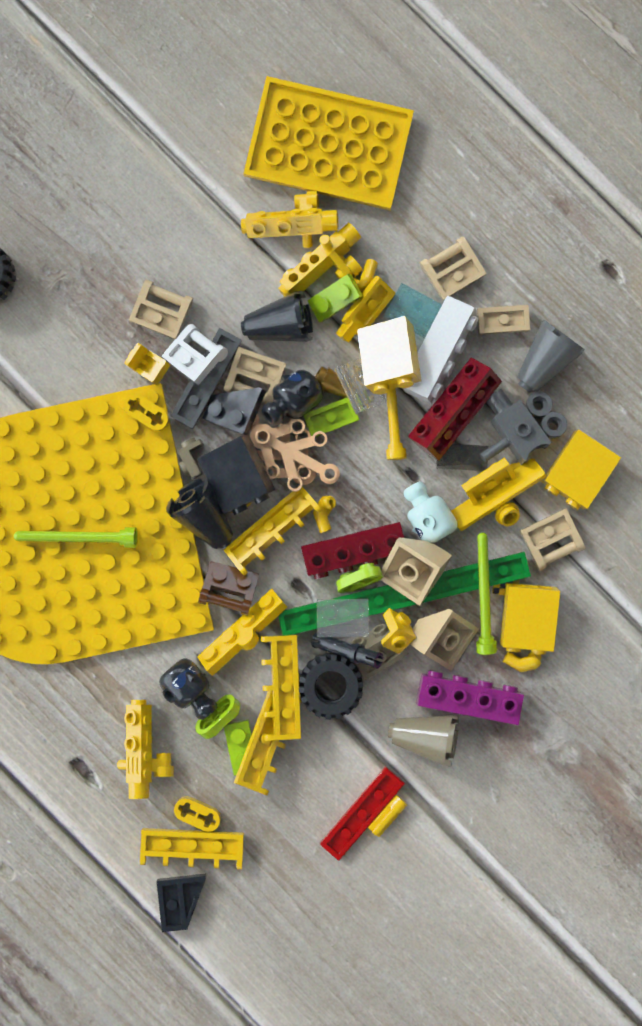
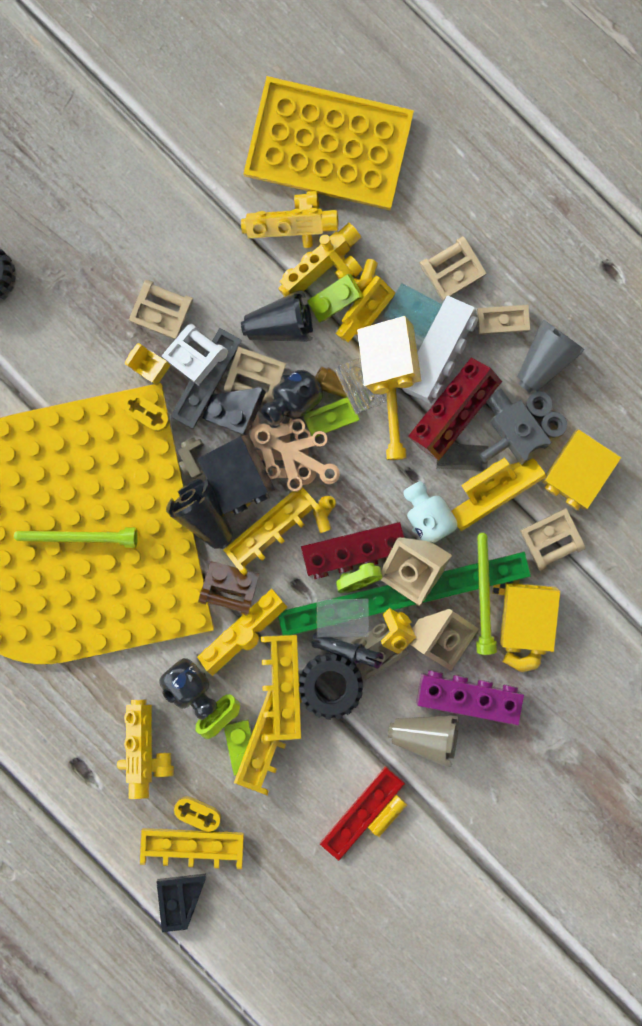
yellow plate [495,502,520,527] -> none

